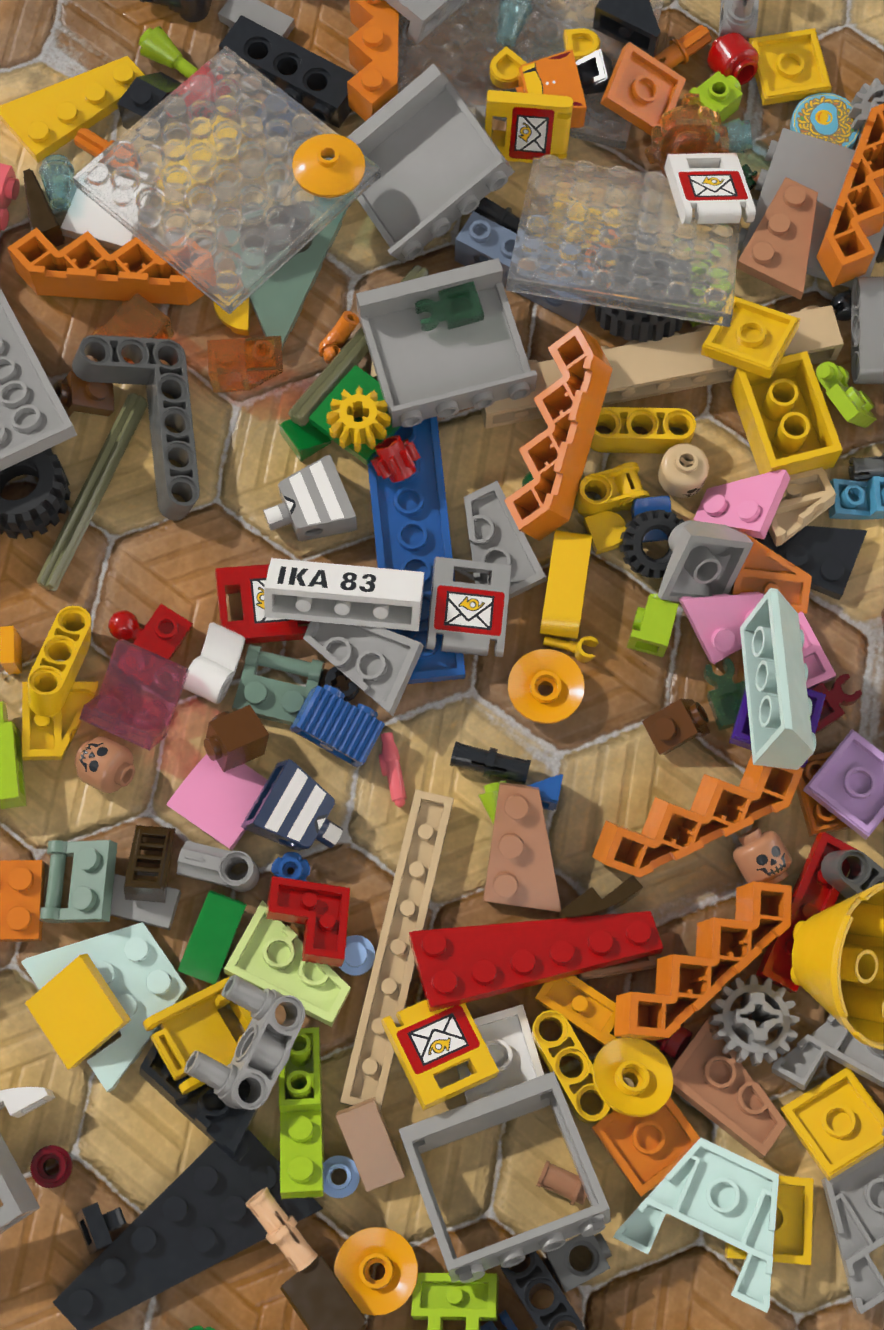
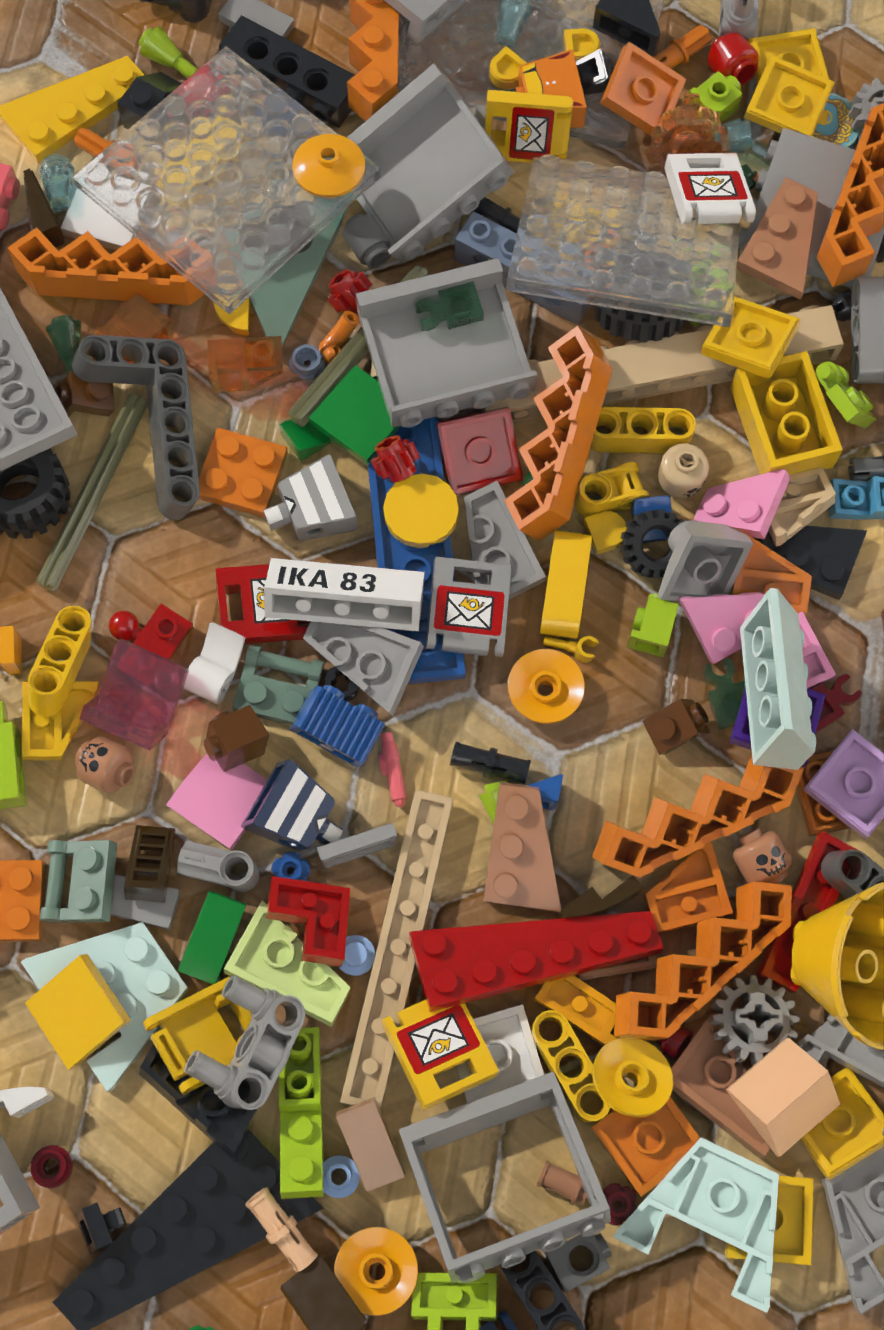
yellow gear [326,386,391,453] -> none
none -> clear green cone [46,315,82,375]
none -> orange plate [198,427,288,518]
none -> sand blue plate [289,344,325,380]
none -> light grey tile [317,823,398,869]
none -> red gear [327,269,373,314]
none -> dark grey brick [342,214,392,269]
none -> yellow tile [383,473,459,548]
none -> plate [436,406,523,496]
none -> dark red plate [603,1183,637,1226]
none -> orange wing [644,842,733,934]
none -> light nougat slope [726,1038,840,1157]
none -> yellow plate [743,54,835,137]

